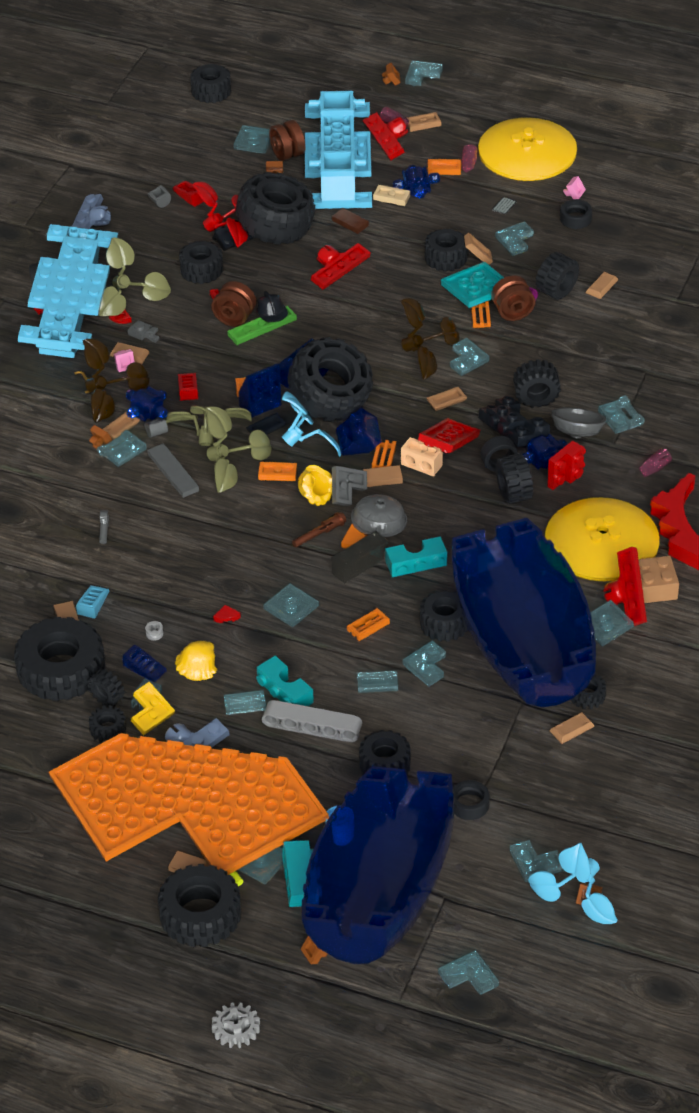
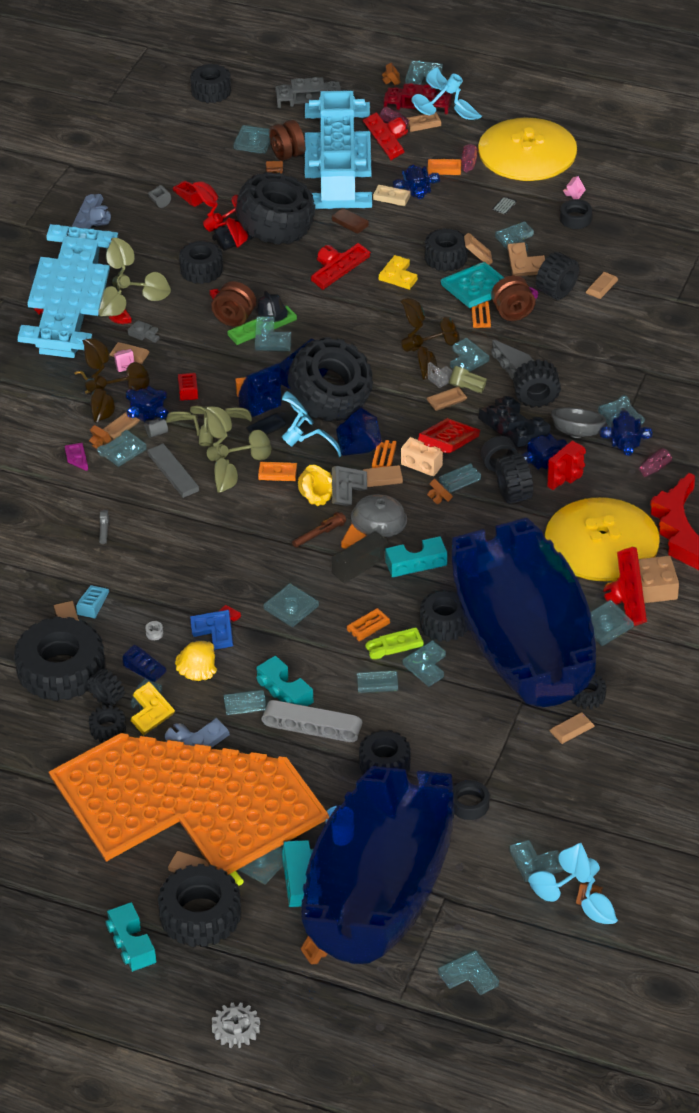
none -> magenta tile [65,443,88,471]
none -> teal arch [106,902,156,972]
none -> blue plate [190,610,234,650]
none -> clear light blue plate [255,317,291,351]
none -> dark grey bracket [275,77,341,108]
none -> lime hinge [365,628,423,659]
none -> yellow plate [379,255,417,290]
none -> dark red bracket [384,83,452,114]
none -> medium azure plant [412,67,482,120]
none -> dark orange tile [427,478,453,504]
none -> clear bracket [428,362,452,388]
none -> clear light blue tile [439,463,481,493]
none -> olive piece [448,366,487,394]
none -> dark grey slope [491,340,534,380]
none -> medium nougat plate [507,242,545,276]
none -> clear blue piece [600,410,653,455]

